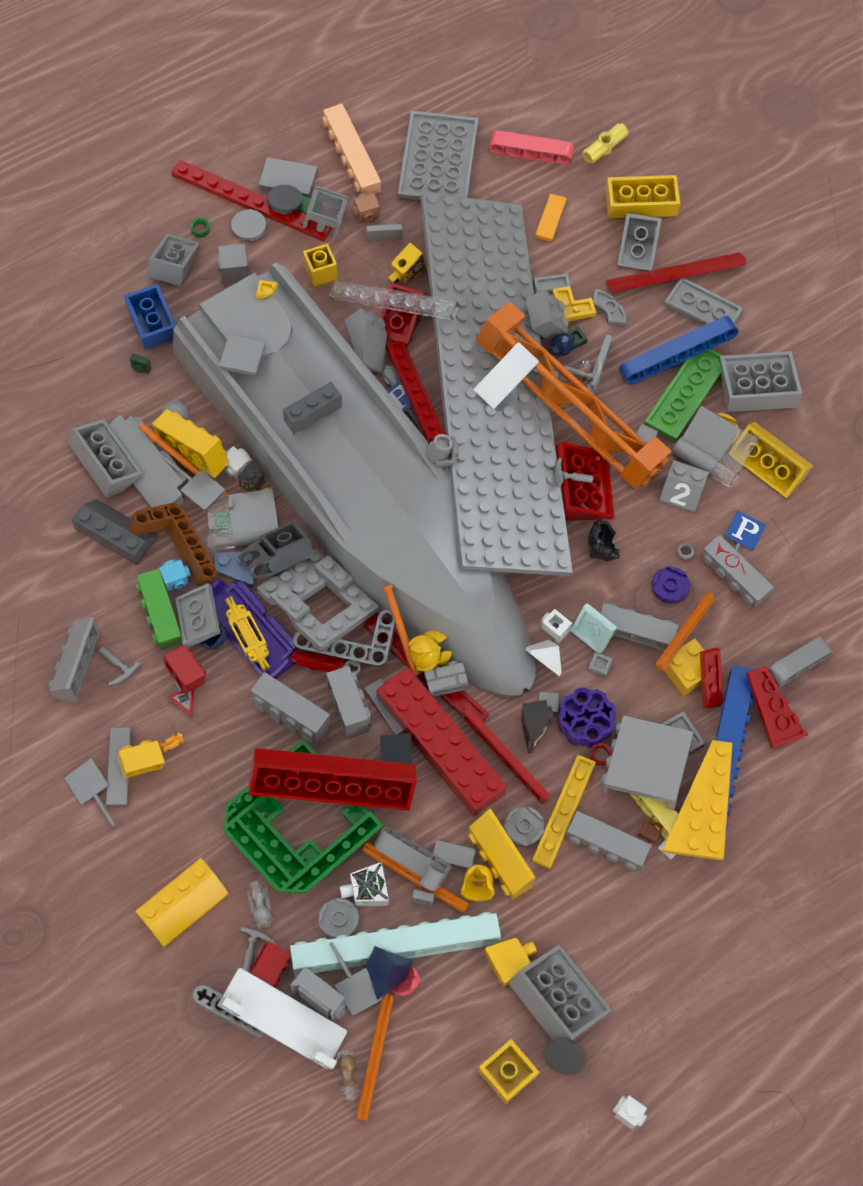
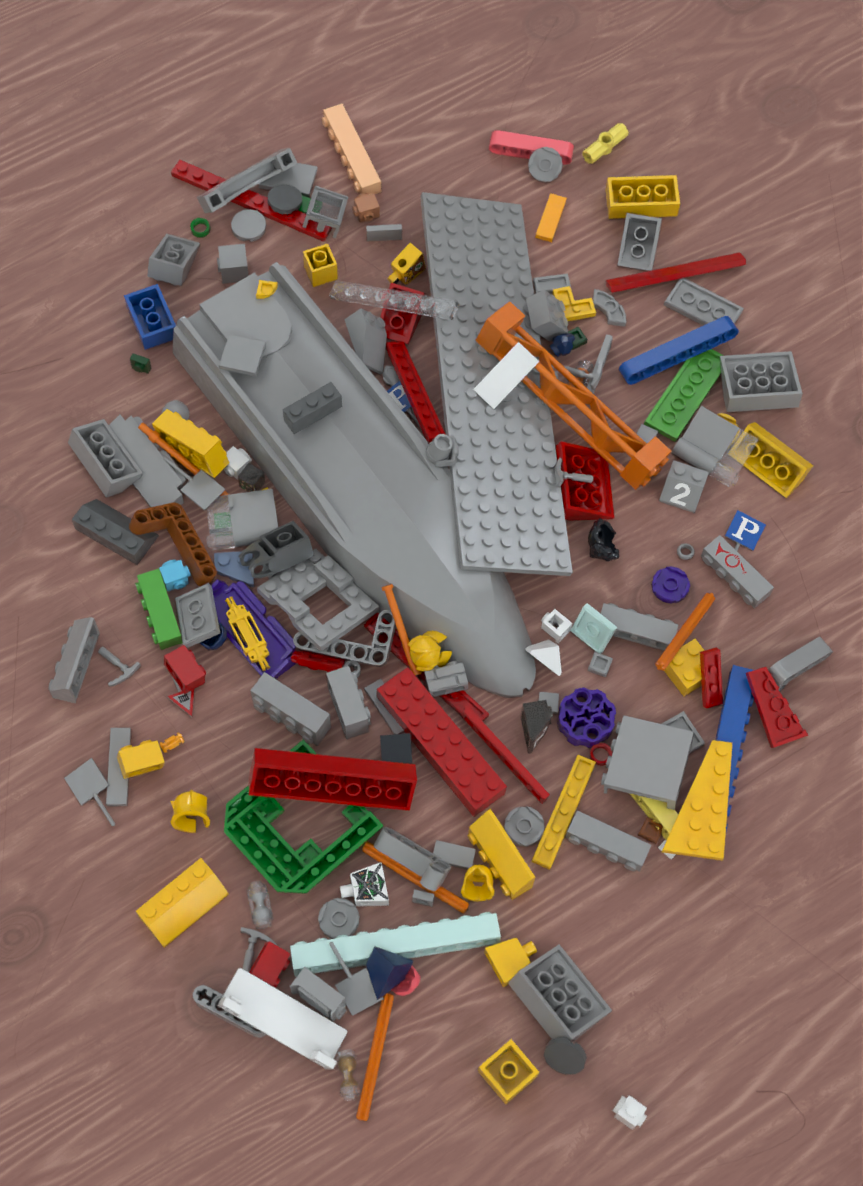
light grey plate [398,110,478,201] -> none
none -> yellow helmet [170,789,210,833]
none -> light grey arch [197,148,298,213]
none -> light grey tile [528,147,563,182]

